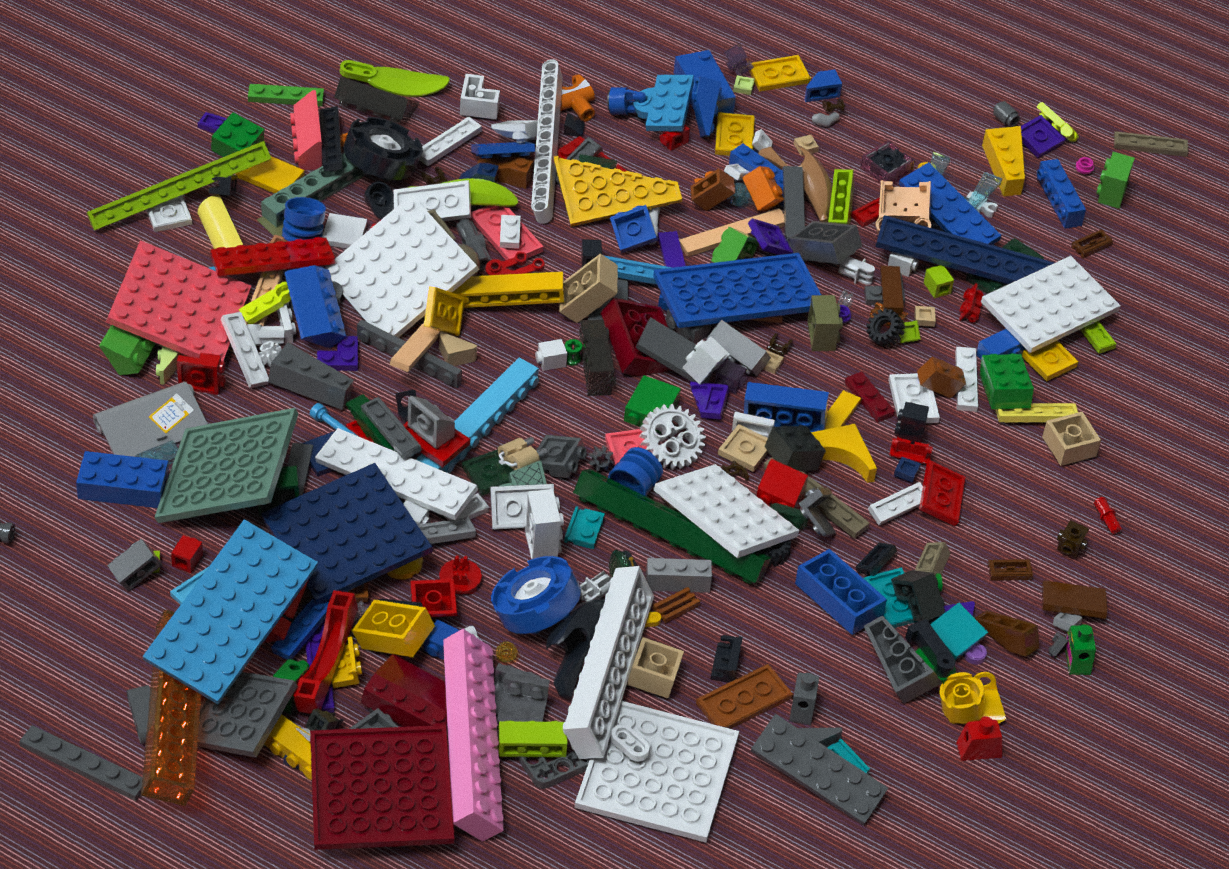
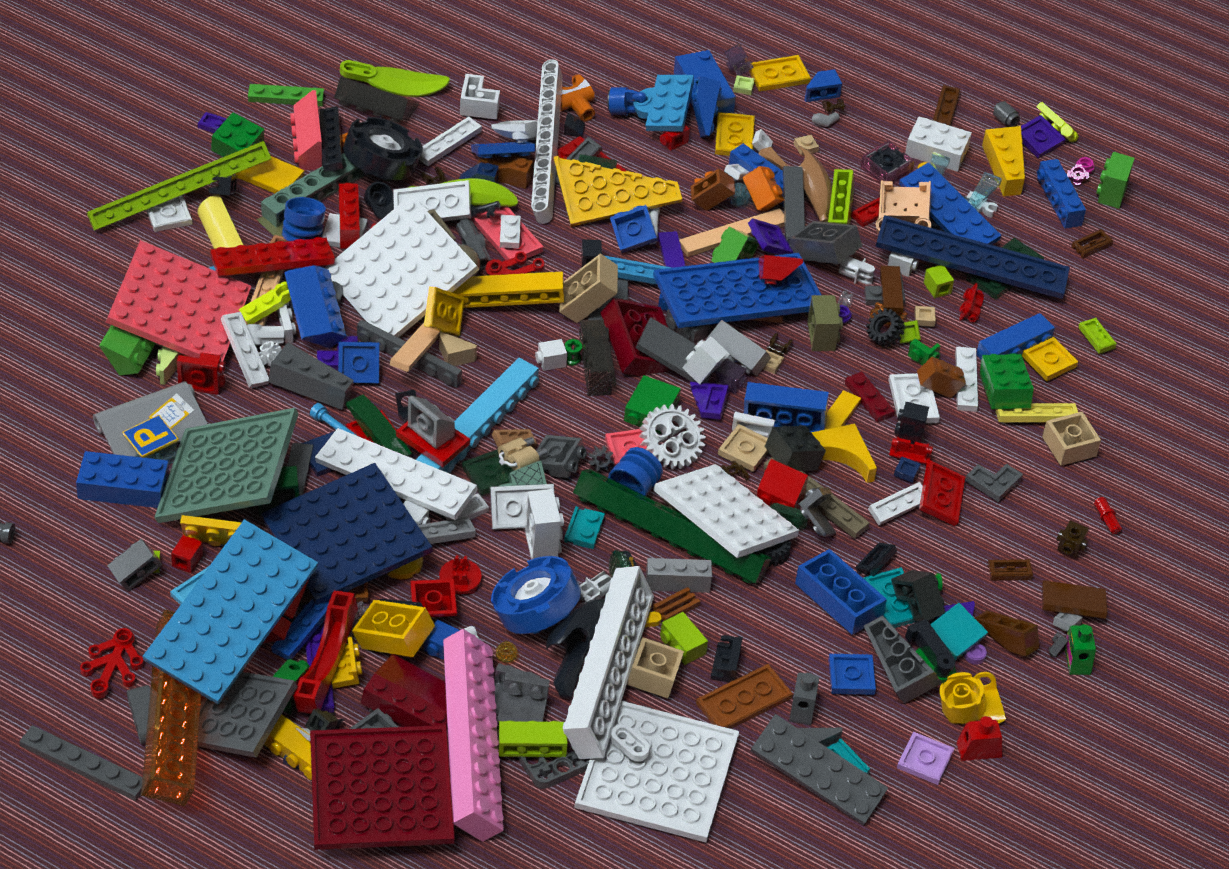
dark grey tile [361,396,422,460] -> none
dark tan slope [915,542,950,575] -> none
white plate [981,256,1121,353] -> none
dark tan tile [1114,132,1188,157] -> none
none -> red plant [80,628,144,699]
none -> blue piece [122,415,179,458]
none -> yellow plate [180,515,241,546]
none -> blue plate [338,342,379,383]
none -> red arch [339,183,360,249]
none -> black piece [455,201,501,222]
none -> medium nougat plate [492,429,537,449]
none -> lime brick [660,612,708,665]
none -> red slope [759,255,803,285]
none -> blue plate [828,654,876,695]
none -> lavender tile [897,732,955,785]
none -> white brick [905,117,972,172]
none -> green bracket [908,339,941,366]
none -> reddish brown tile [933,85,961,126]
none -> dark grey plate [965,464,1023,502]
none -> plate [1067,164,1089,186]

